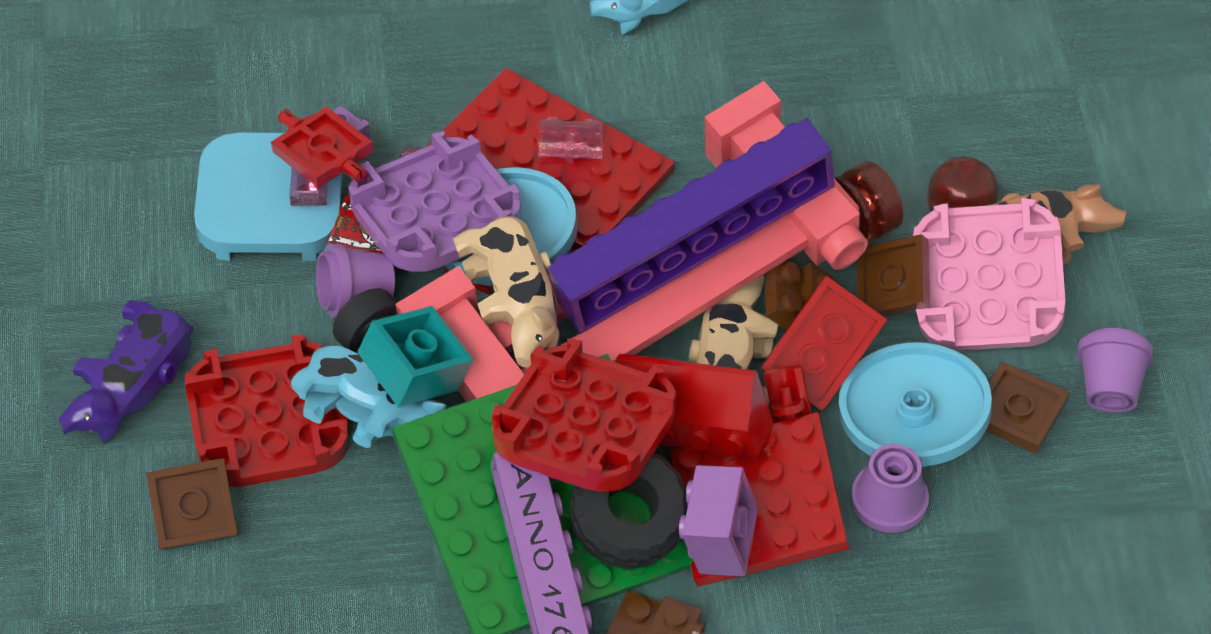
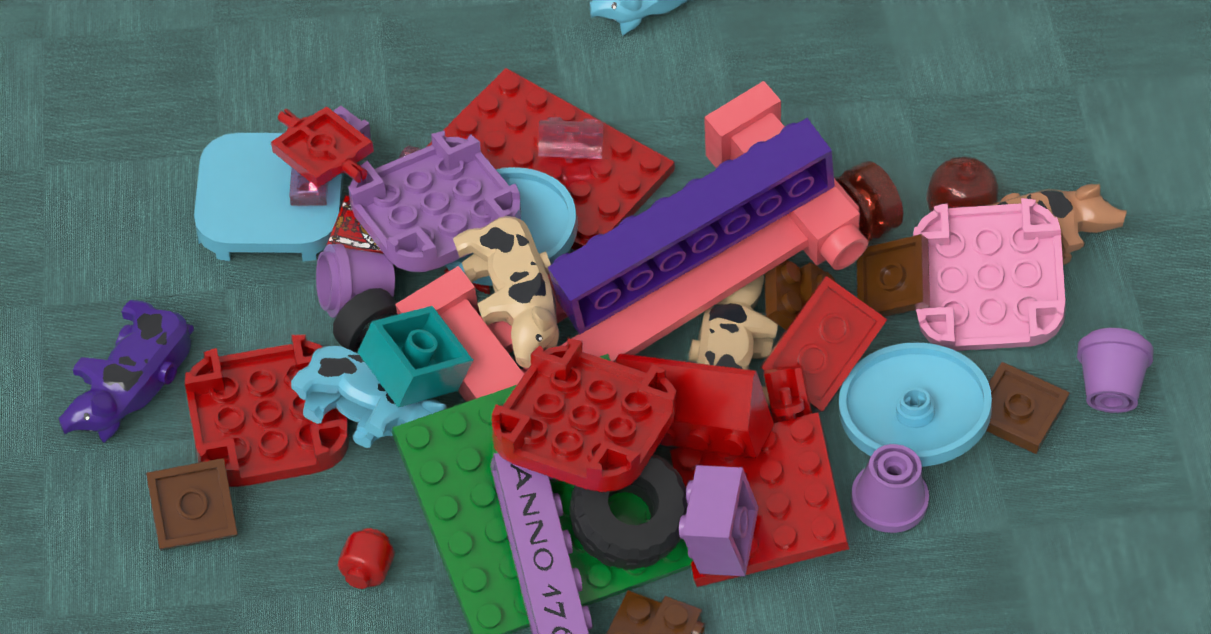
none -> red head [337,528,395,589]

